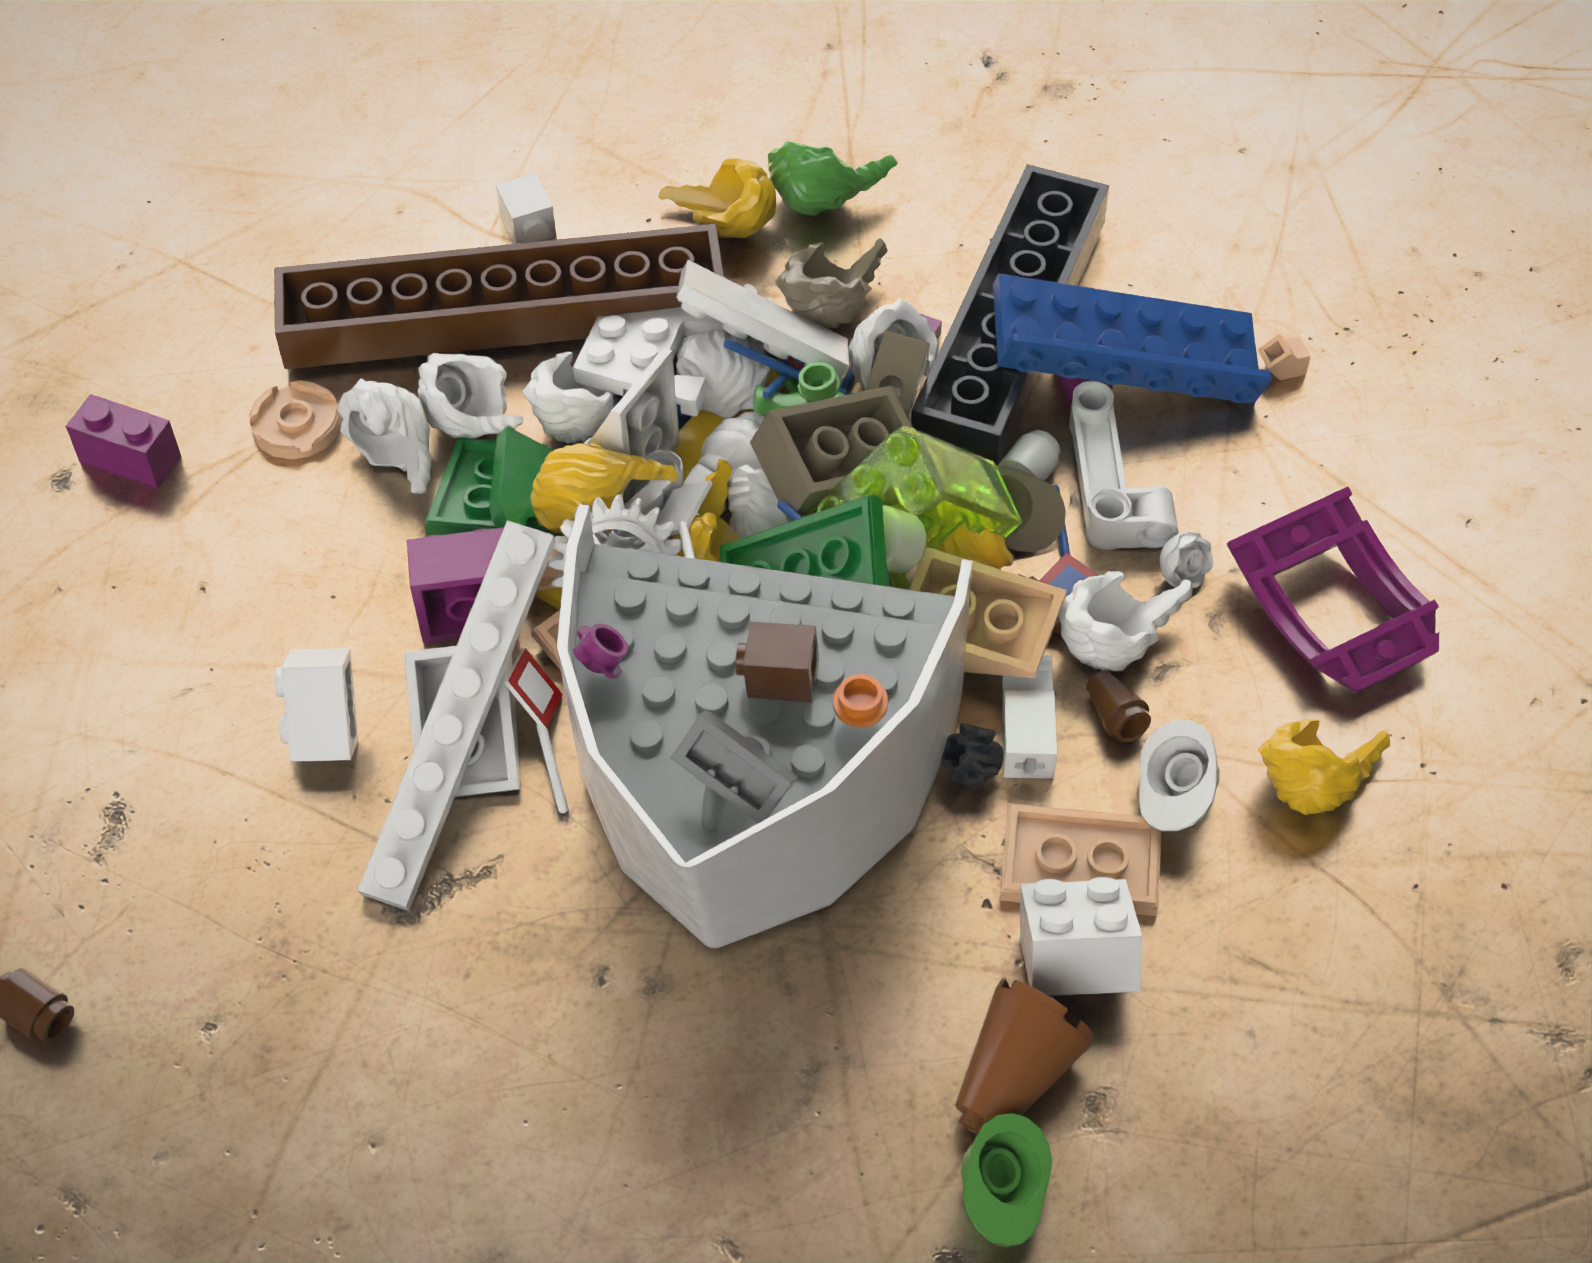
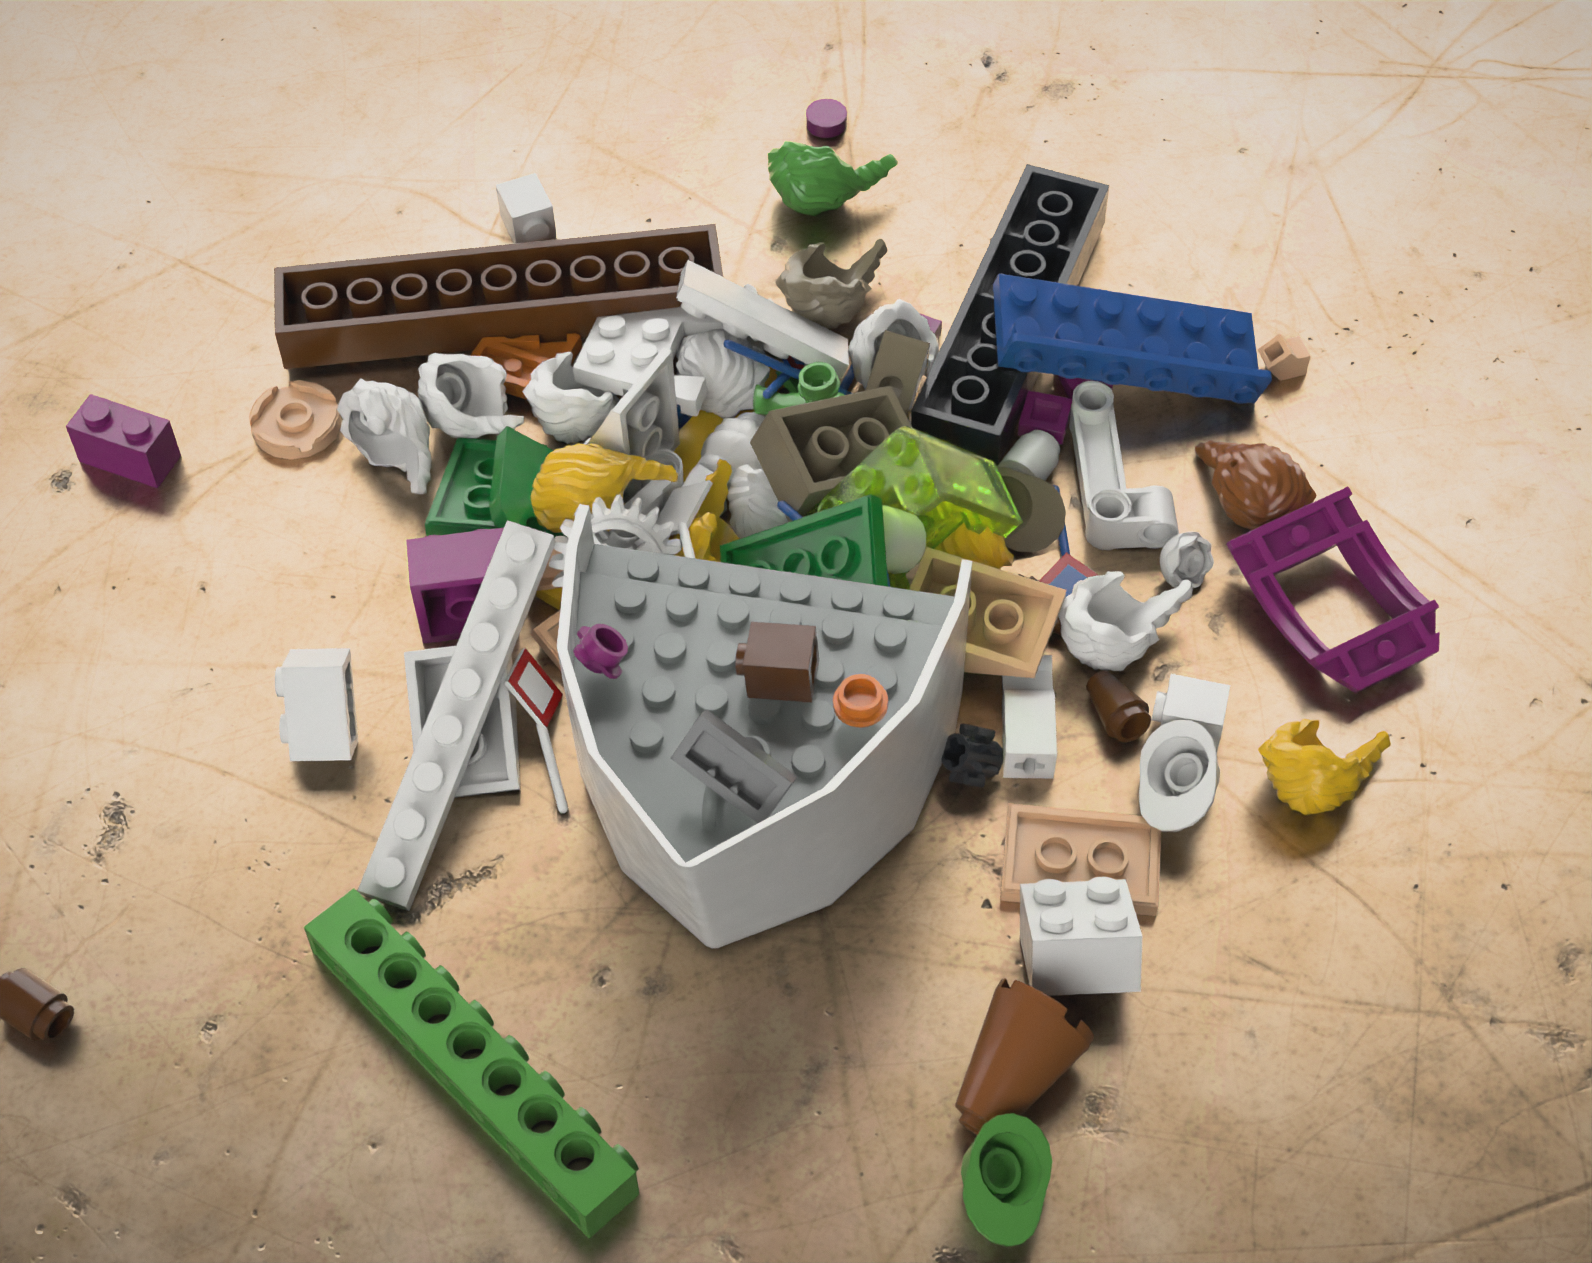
yellow hair [658,158,777,238] -> none
none -> bright green brick [304,888,639,1239]
none -> orange wing [470,333,582,400]
none -> tile [806,98,847,138]
none -> magenta plate [1018,390,1072,445]
none -> white brick [1151,674,1231,753]
none -> dark orange hair [1195,440,1317,531]

